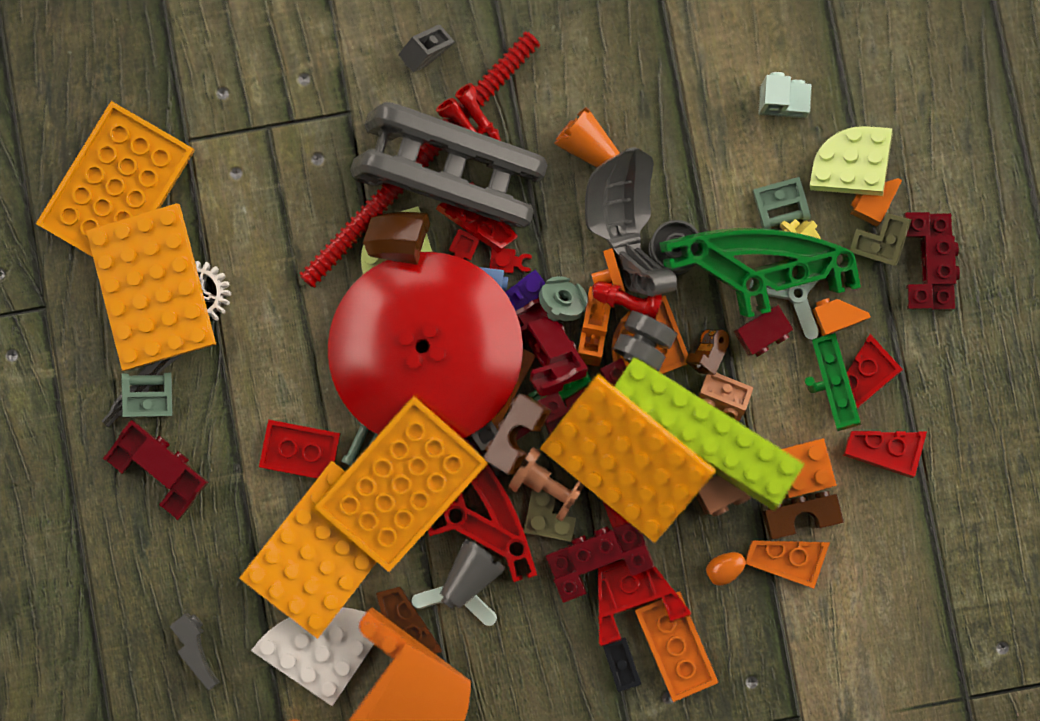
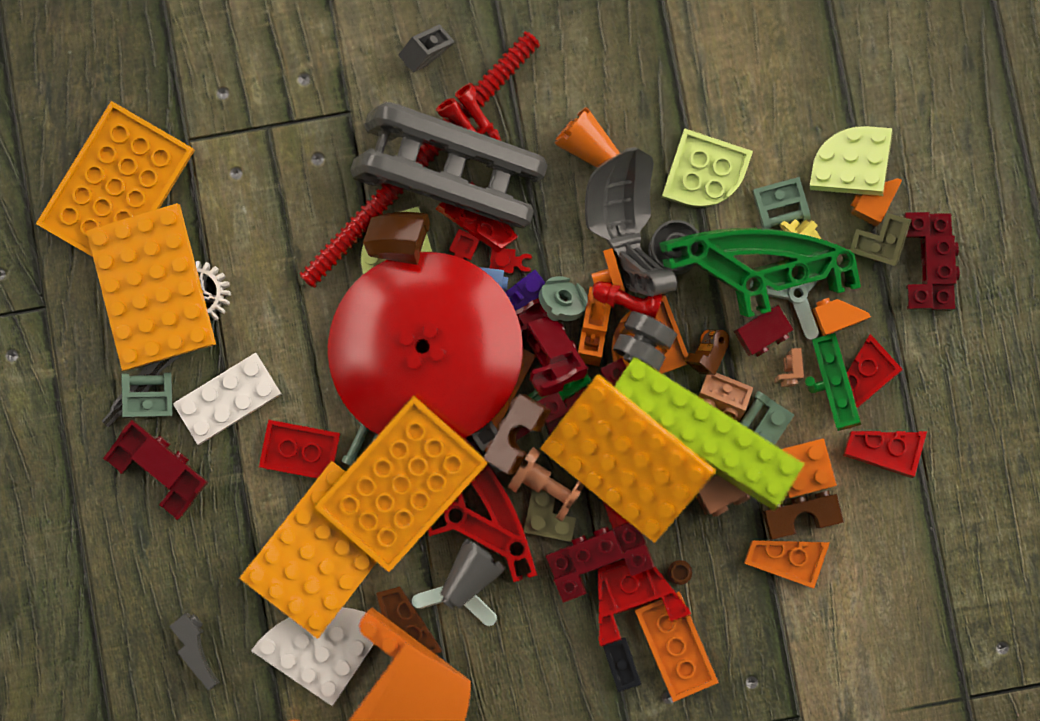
orange animal [706,552,746,586] -> none
light aqua brick [759,72,811,118] -> none
none -> white plate [173,353,282,445]
none -> yellowish green plate [662,129,753,207]
none -> reddish brown plate [668,560,692,585]
none -> sand green plate [740,391,794,445]
none -> nougat bracket [775,348,804,387]

